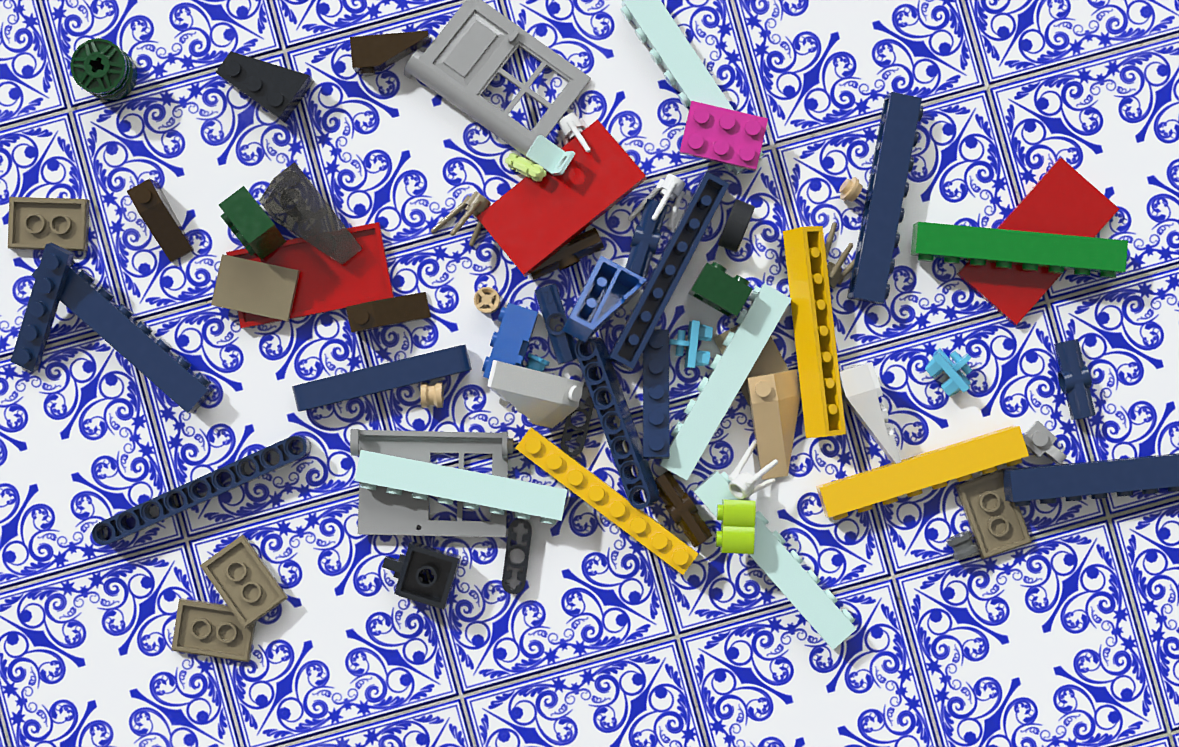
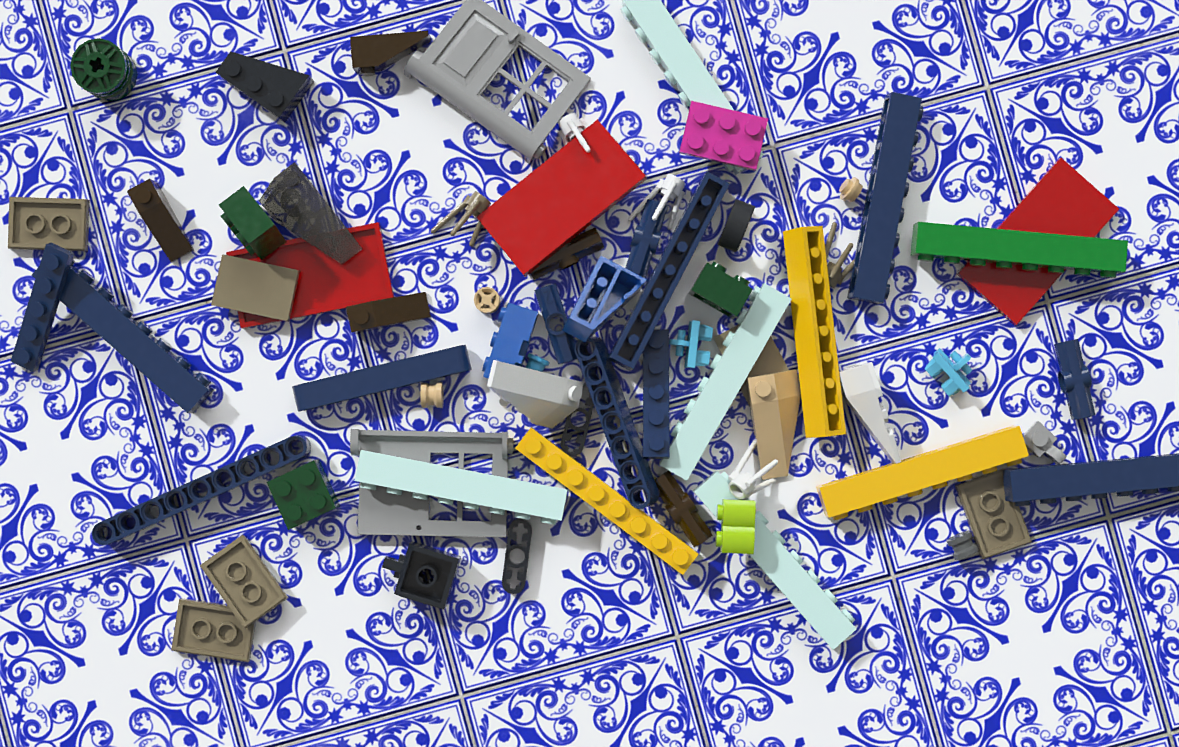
yellowish green axle [505,153,546,182] -> none
light aqua bracket [526,135,575,176] -> none
none -> dark green brick [266,459,340,530]

